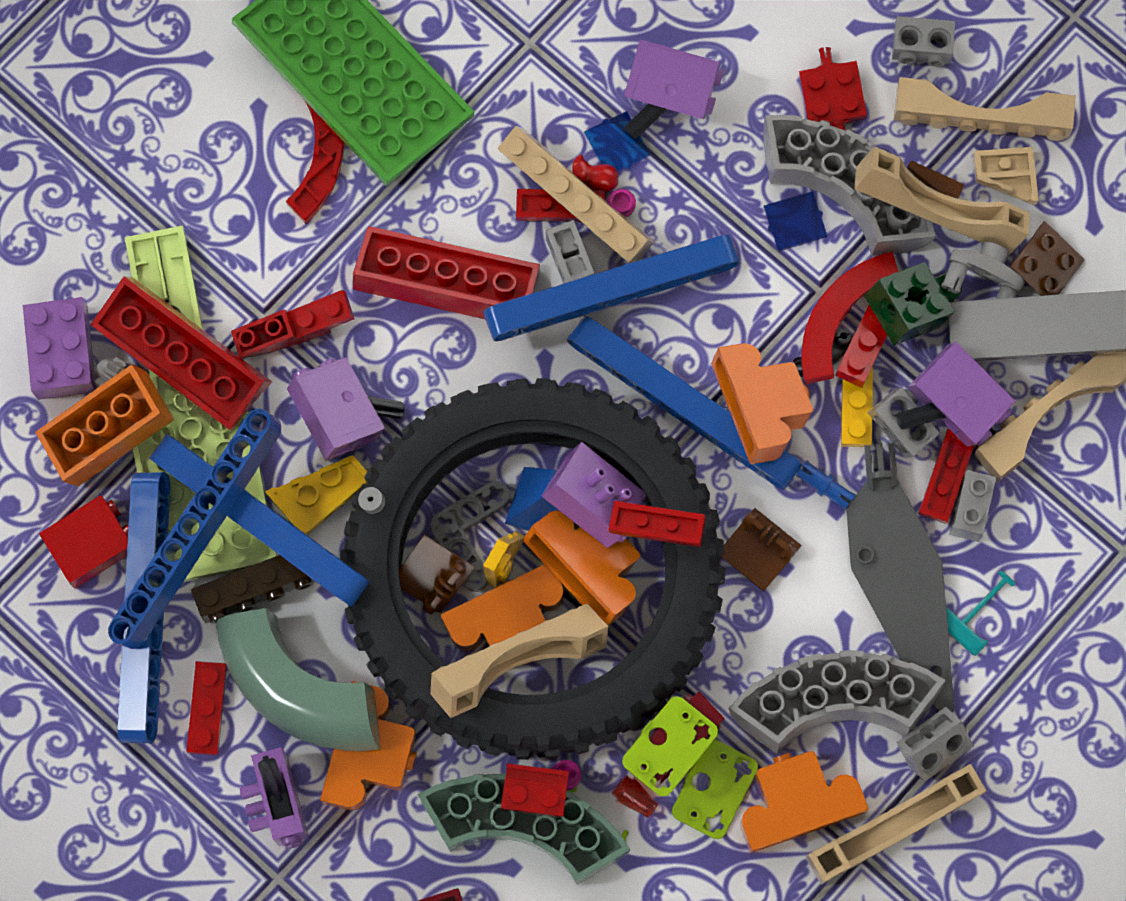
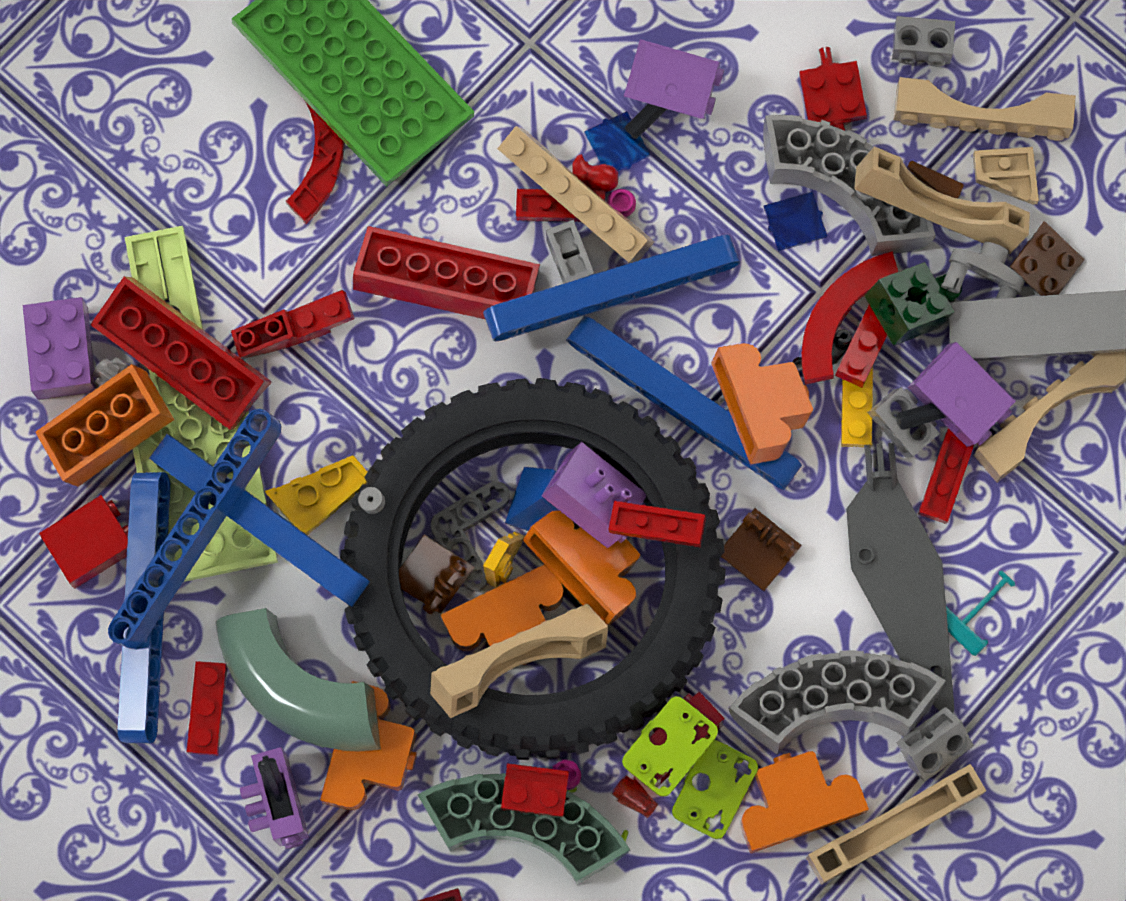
dark brown brick [191,555,314,624] -> none
medium lavender piece [287,357,405,461] -> none
blue pin [796,460,856,511] -> none
light grey brick [949,470,996,542] -> none

